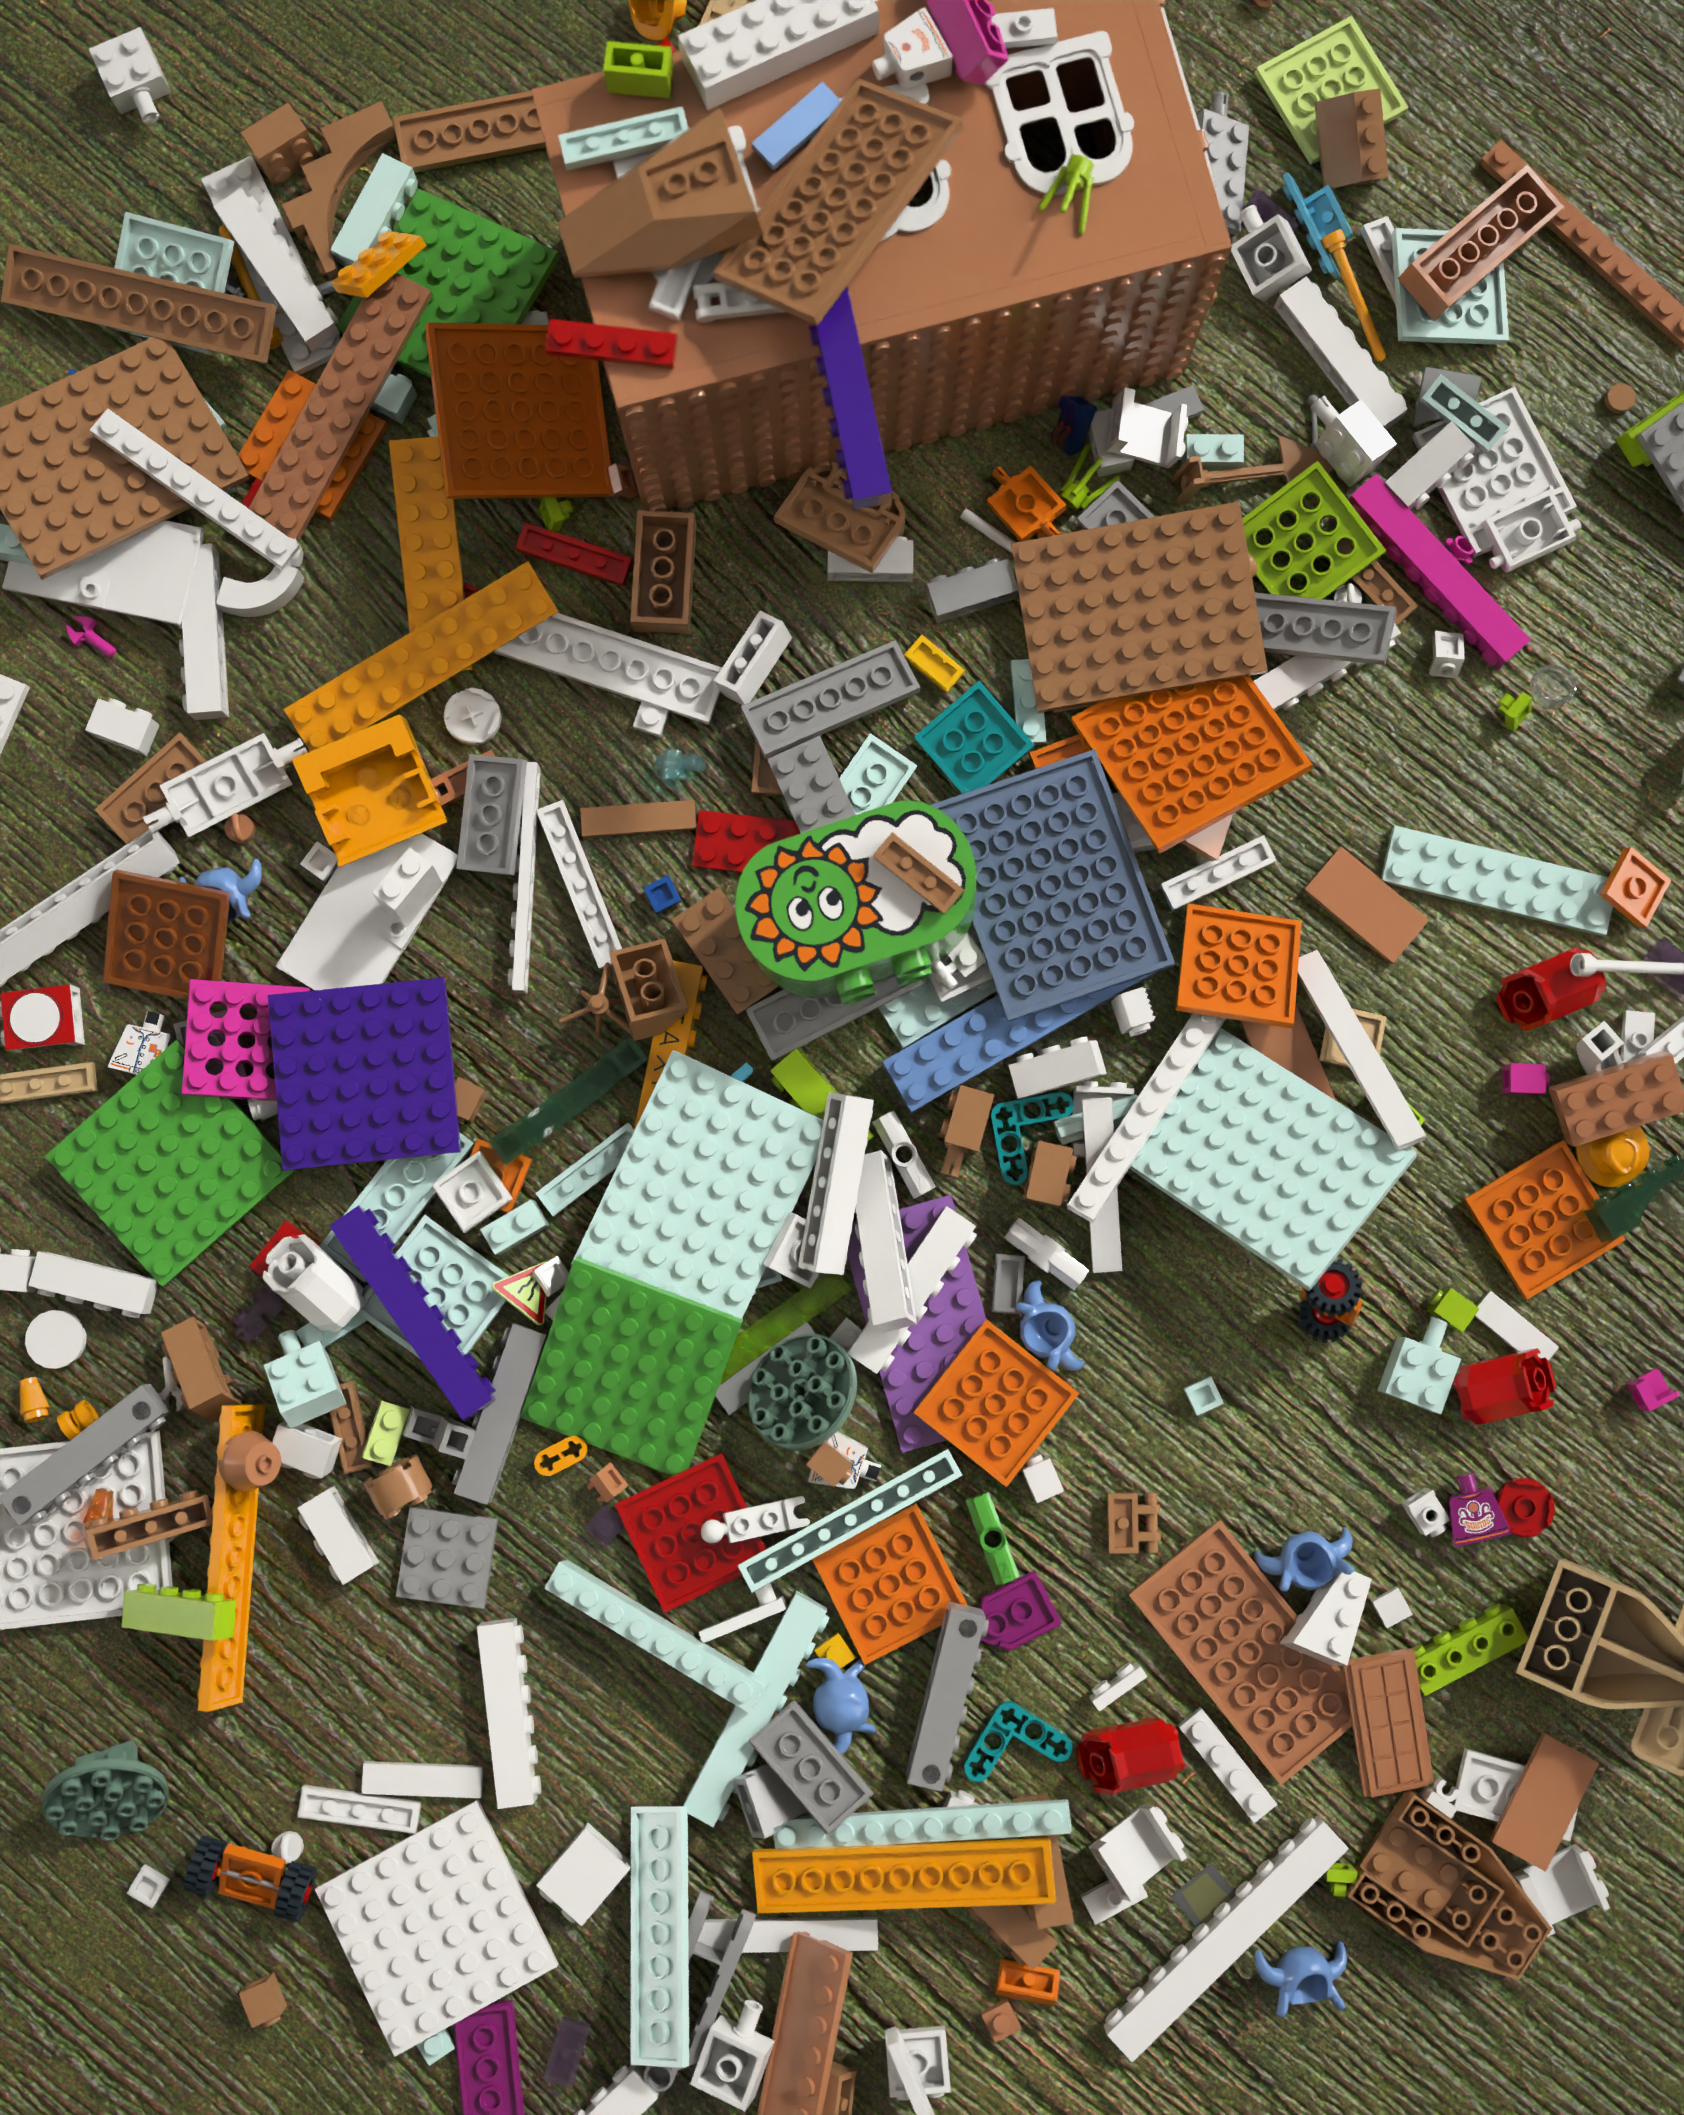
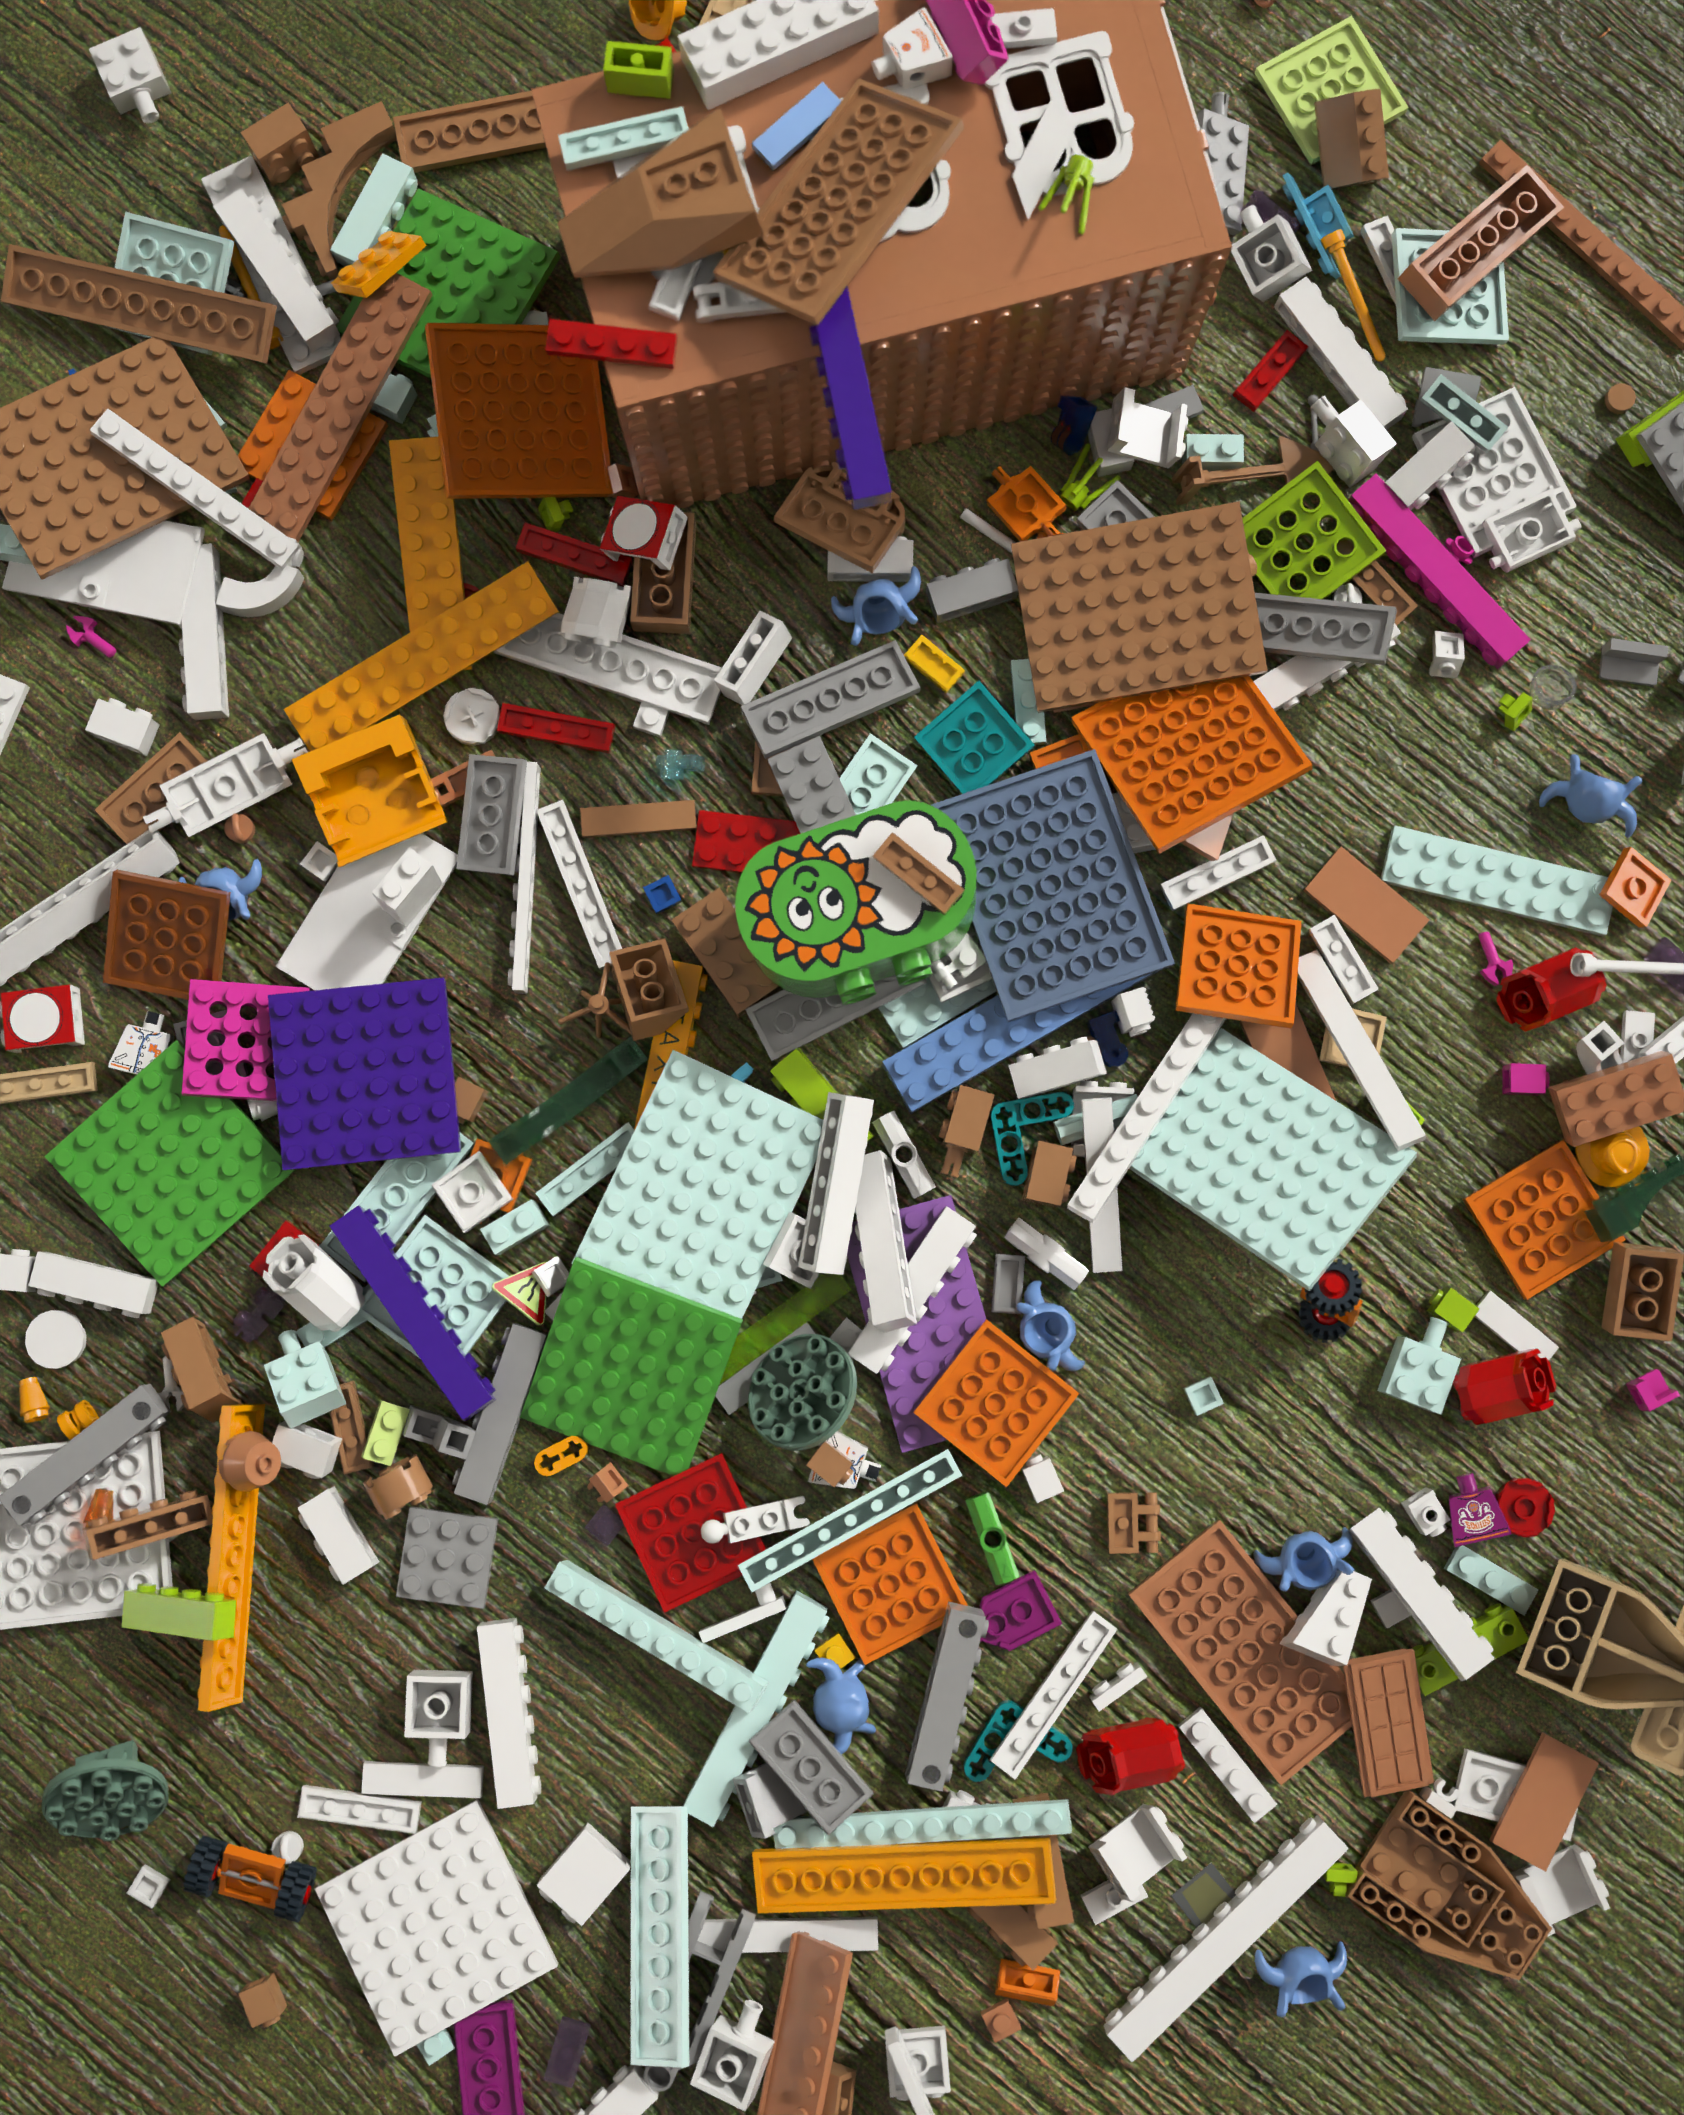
none -> white brick [404,1670,473,1767]
none -> red plate [497,703,615,754]
none -> white brick [560,577,632,648]
none -> white panel [599,496,688,570]
none -> medium blue piece [831,566,921,646]
none -> white plate [990,1611,1117,1779]
none -> white sticker [1012,102,1076,219]
none -> clear blue leg [1086,1010,1128,1068]
none -> red tile [1233,330,1309,412]
none -> white plate [1307,915,1378,1005]
none -> white brick [1349,1507,1495,1681]
none -> light aqua plate [1444,1545,1538,1615]
none -> dark pink bar [1478,931,1513,986]
none -> medium blue piece [1539,754,1642,838]
none -> light grey panel [1599,638,1668,686]
none -> medium nougat brick [1601,1242,1684,1341]

